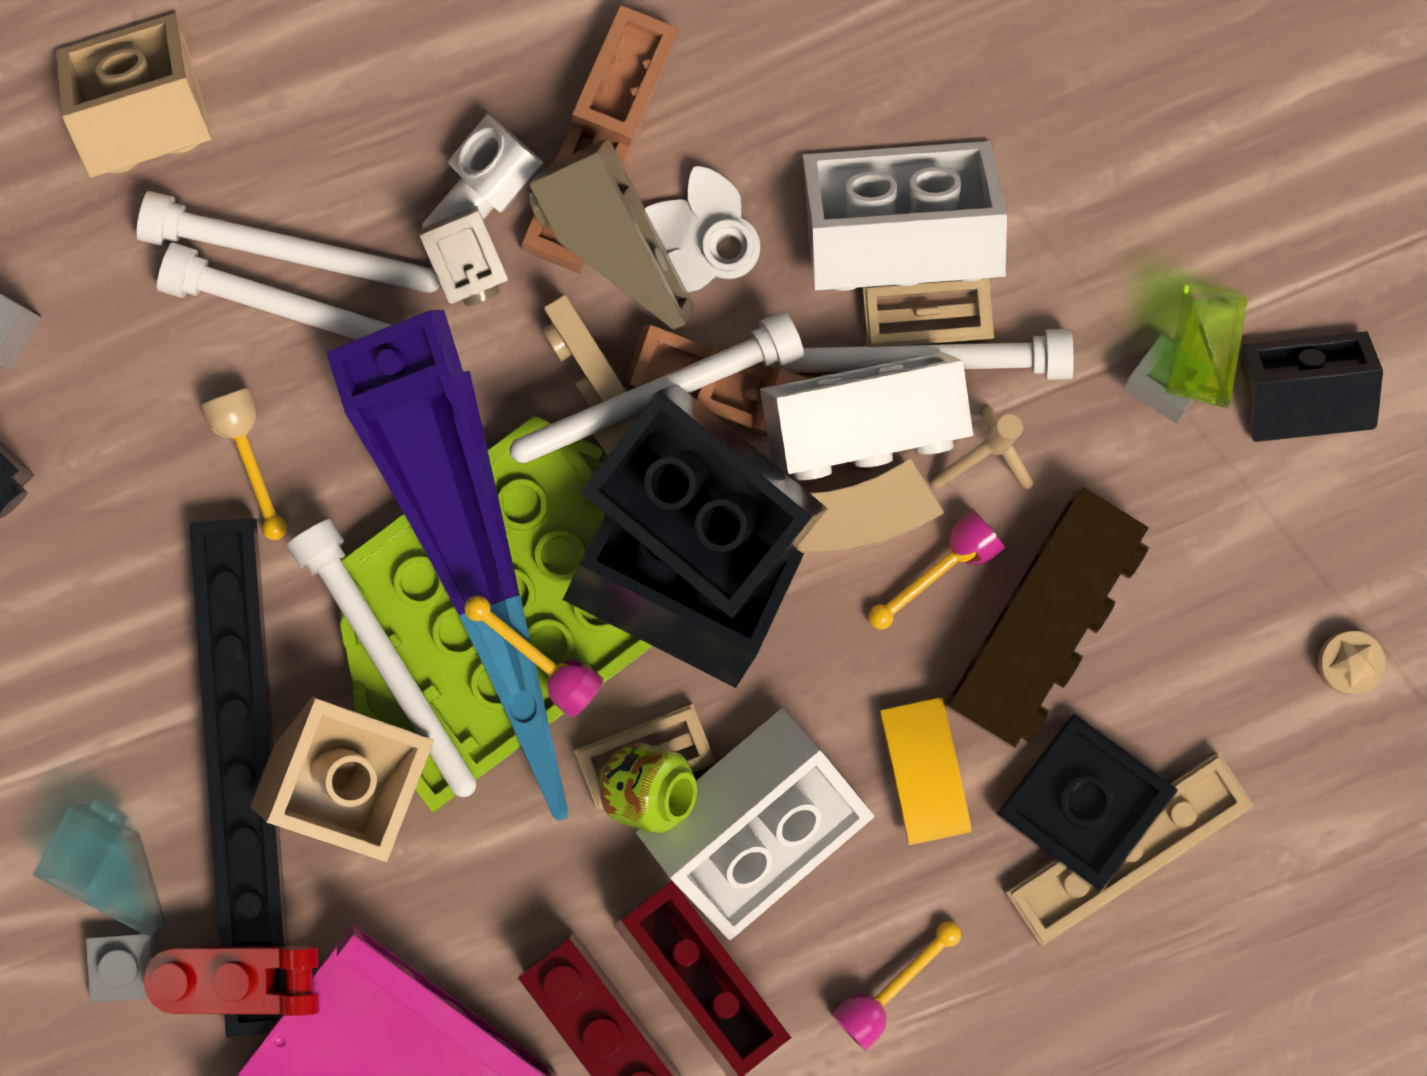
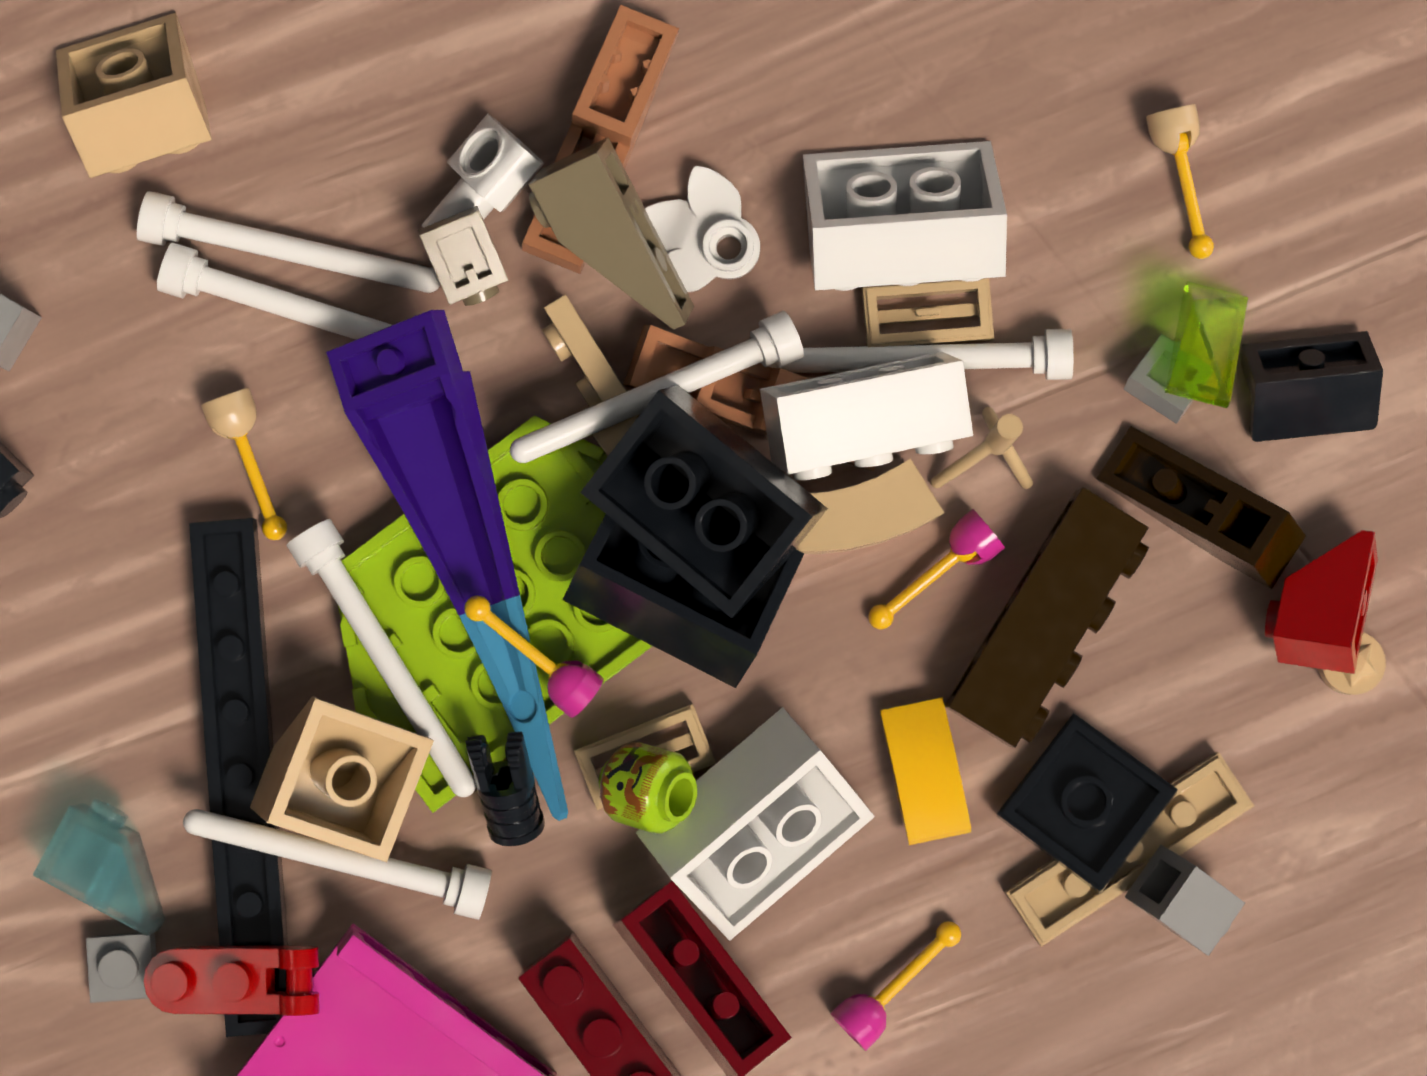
none -> white piece [183,809,492,920]
none -> black hinge [465,732,545,846]
none -> dark brown slope [1096,426,1306,589]
none -> light grey brick [1124,845,1245,956]
none -> hinge [1146,104,1214,259]
none -> red slope [1265,530,1378,674]

